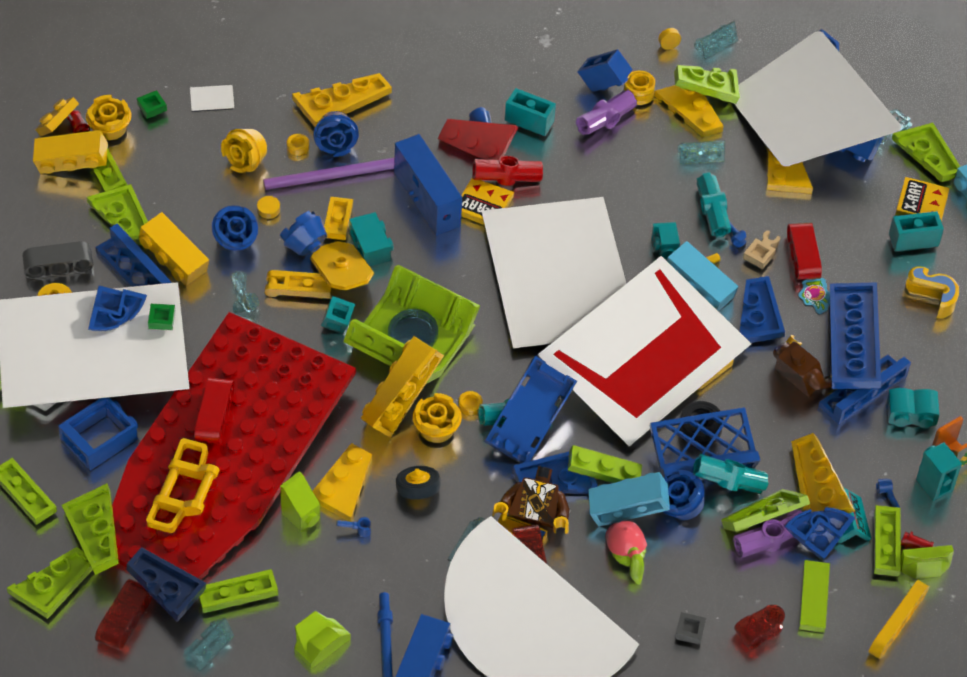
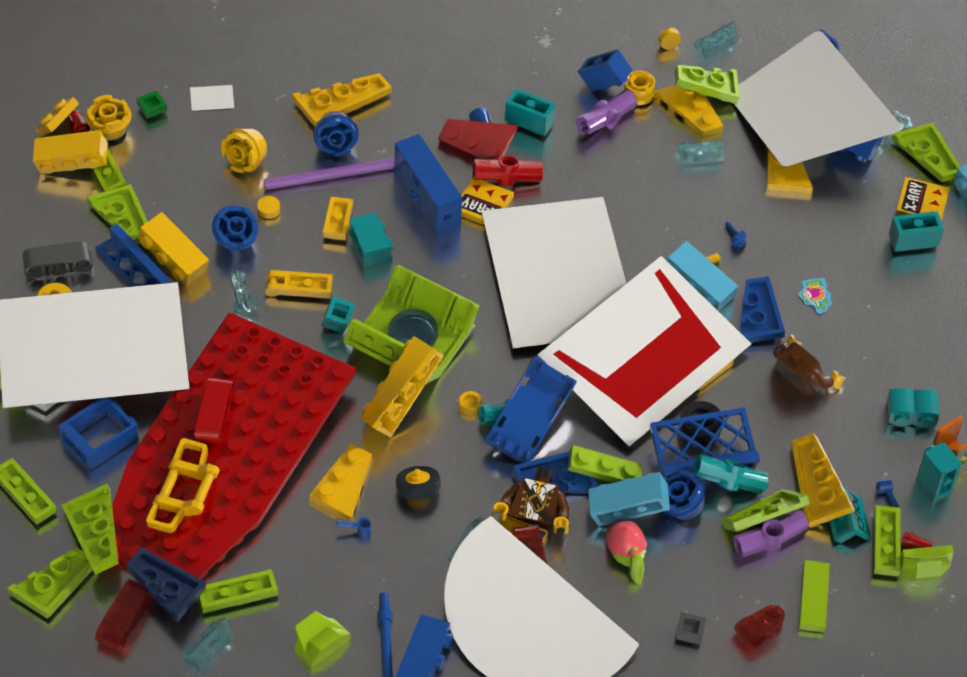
blue brick [88,286,147,331] -> none
green plate [148,303,175,330] -> none
blue cone [280,211,327,256] -> none
lime slope [280,471,320,532] -> none
yellow tile [287,134,309,156] -> none
yellow shield [310,241,374,291] -> none
yellow cone [412,393,462,443] -> none
teal brick [651,222,680,260] -> none
teal piece [696,172,731,238] -> none
tan plate [743,230,780,269] -> none
blue brick [785,507,855,561] -> none
red beam [787,223,822,280] -> none
blue fence [819,355,911,425] -> none
blue plate [830,282,881,389] -> none
yellow beam [868,580,930,659] -> none
yellow animal [905,266,959,318] -> none

